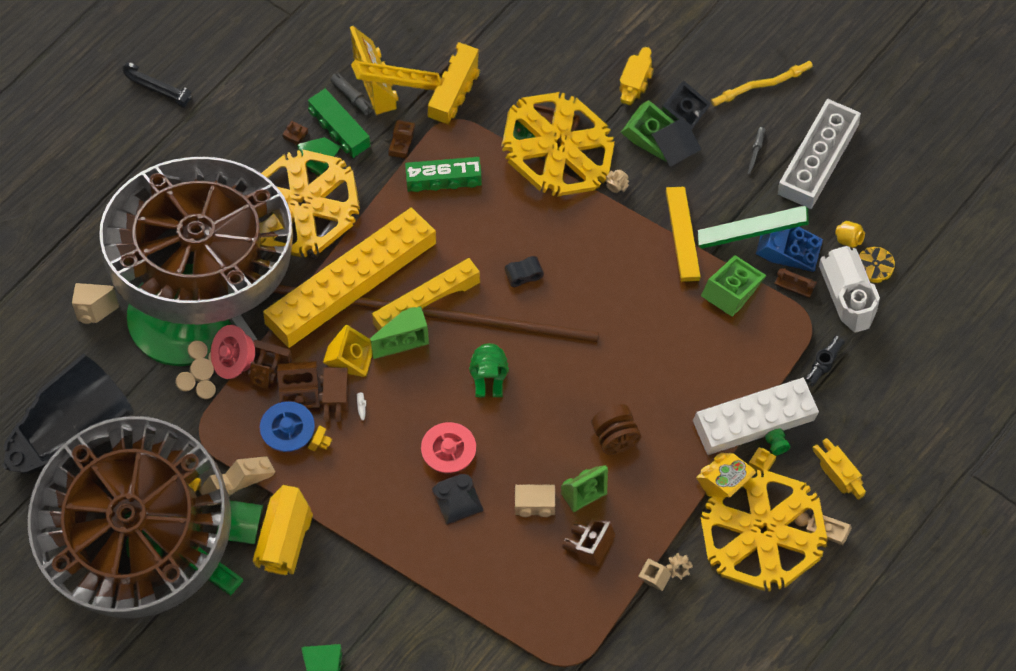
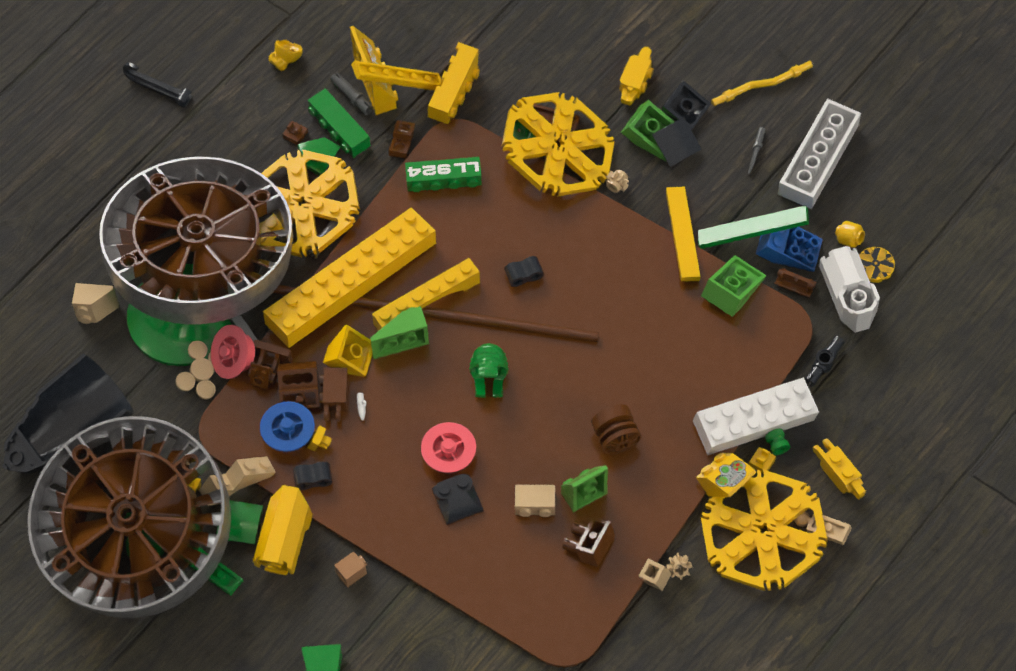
none -> yellow hair [269,40,303,71]
none -> black axle [293,462,332,490]
none -> medium nougat brick [334,552,367,588]

